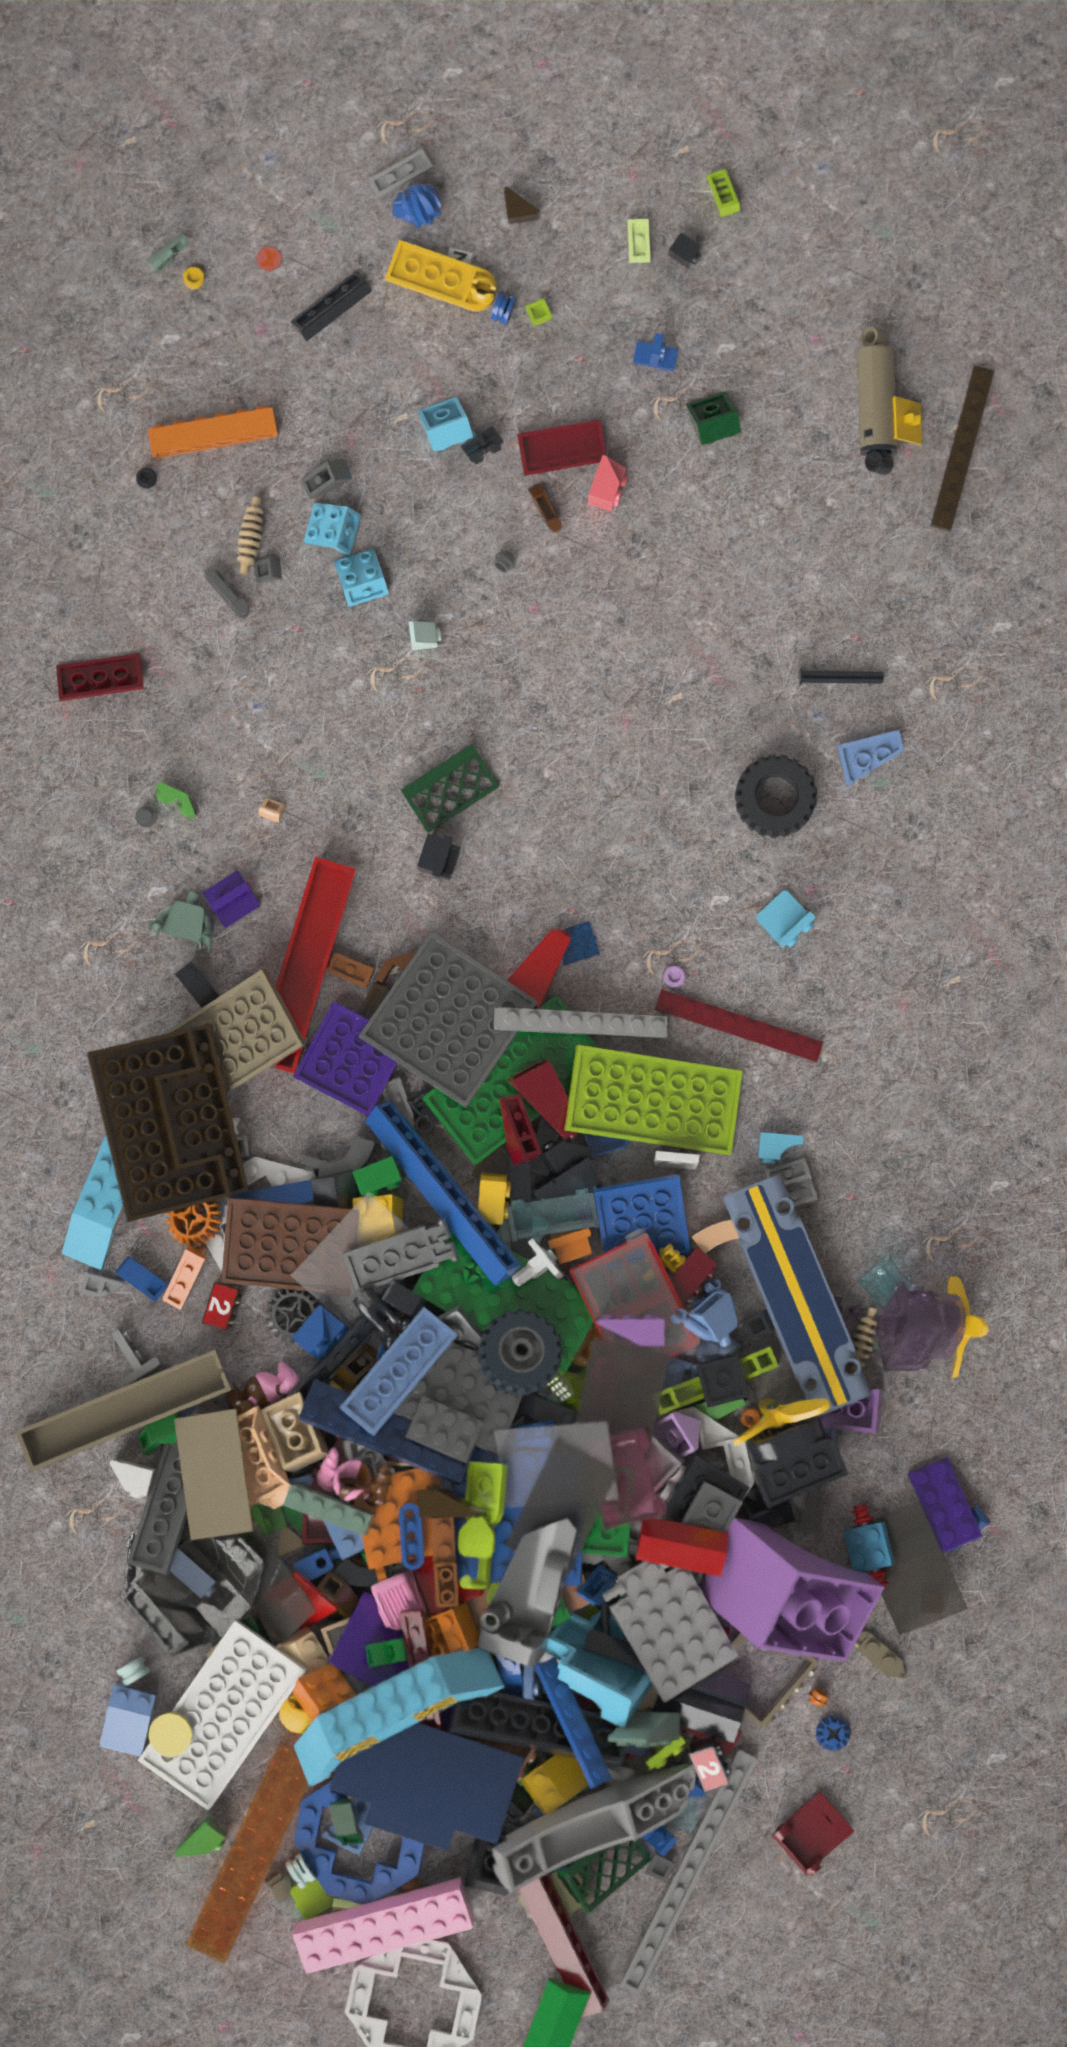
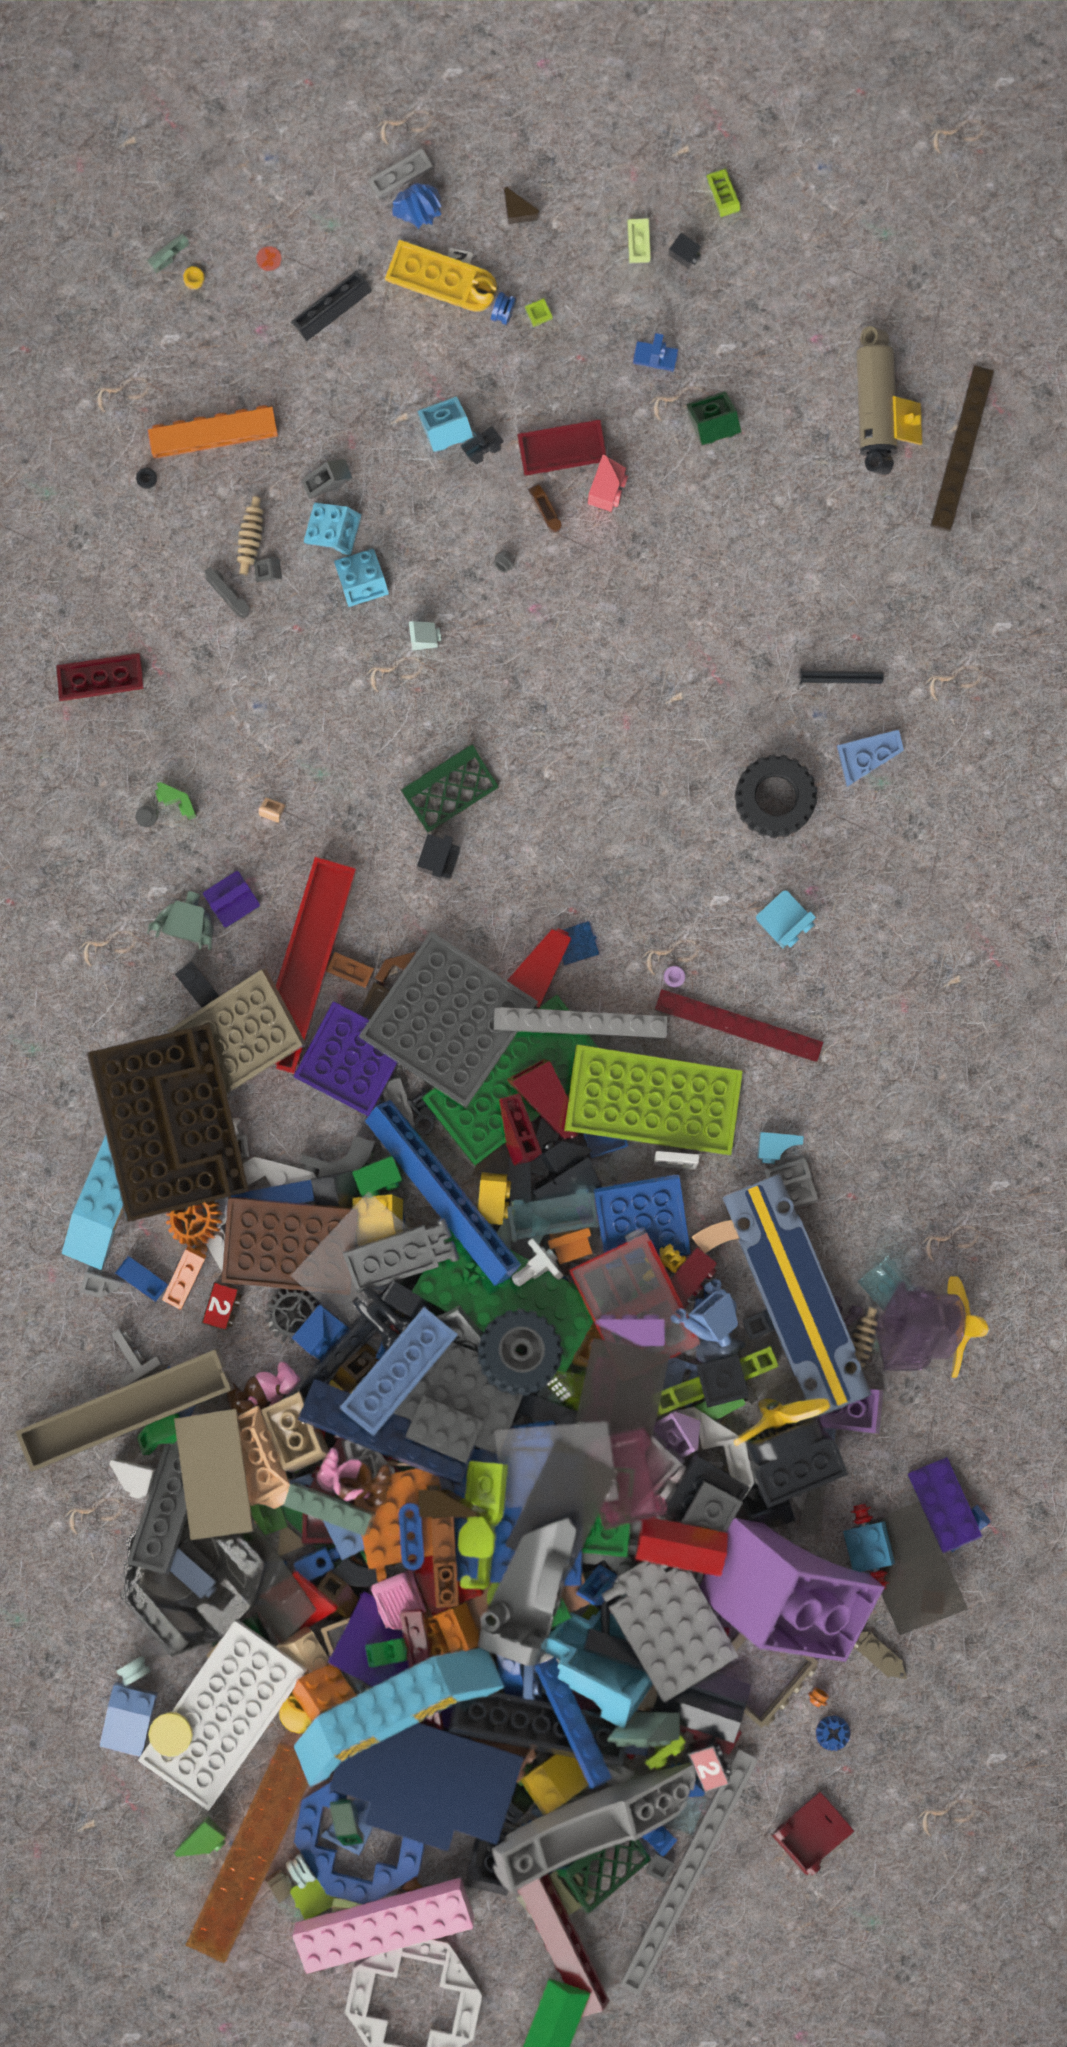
orange plate [740,1408,761,1429] -> none

